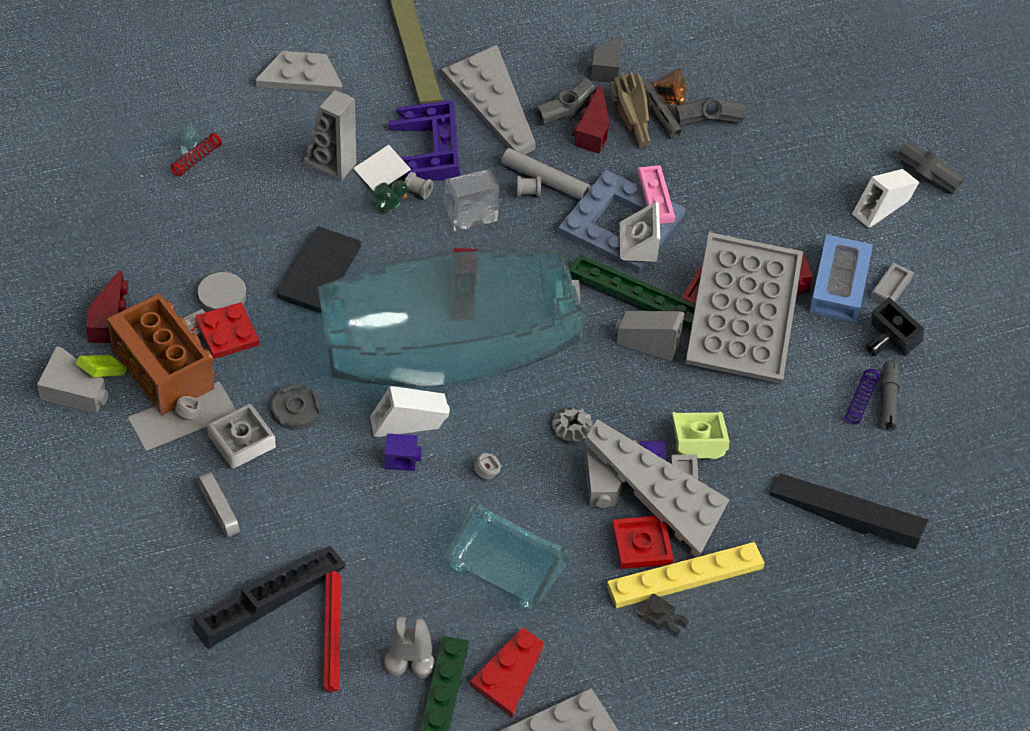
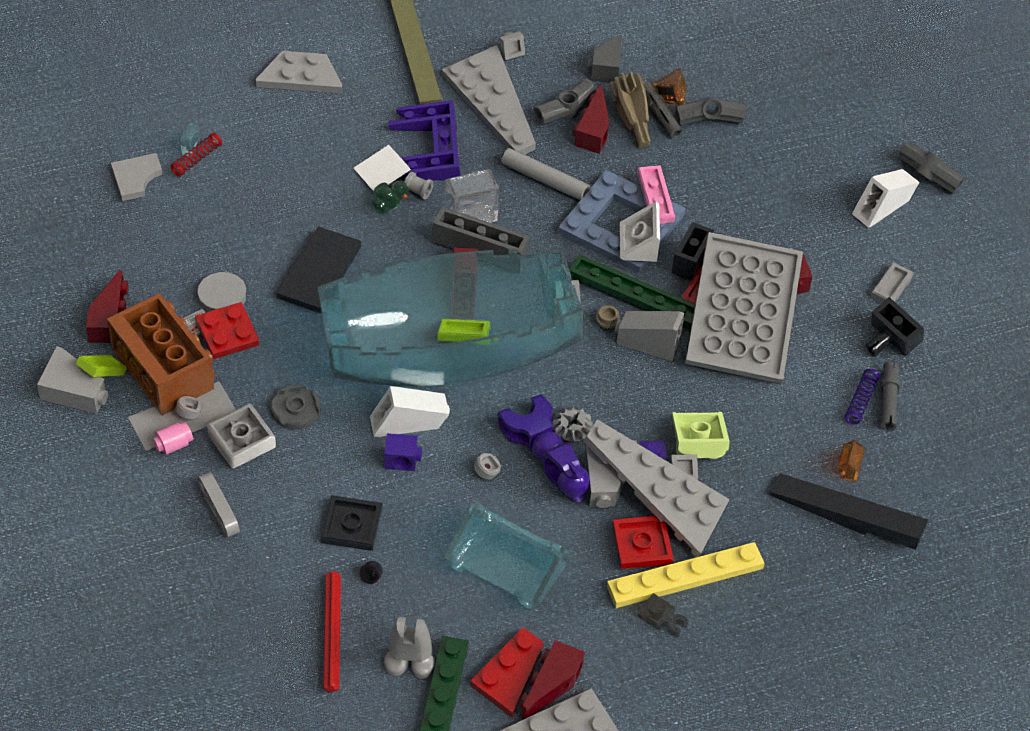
black slope [193,546,345,649] -> none
light grey wedge [303,90,356,181] -> none
light grey bush [517,176,541,197] -> none
medium blue piece [809,235,873,323] -> none
none -> light grey tile [111,153,163,201]
none -> bright pink brick [153,422,193,455]
none -> black tile [321,495,383,551]
none -> black hinge [360,561,383,584]
none -> dark grey brick [432,207,530,271]
none -> lime tile [437,319,490,343]
none -> dark purple piece [497,394,590,503]
none -> light grey tile [500,31,525,60]
none -> dark red slope [519,640,585,720]
none -> dark tan plate [596,306,620,329]
none -> black brick [671,222,714,280]
none -> clear orange piece [837,440,865,482]

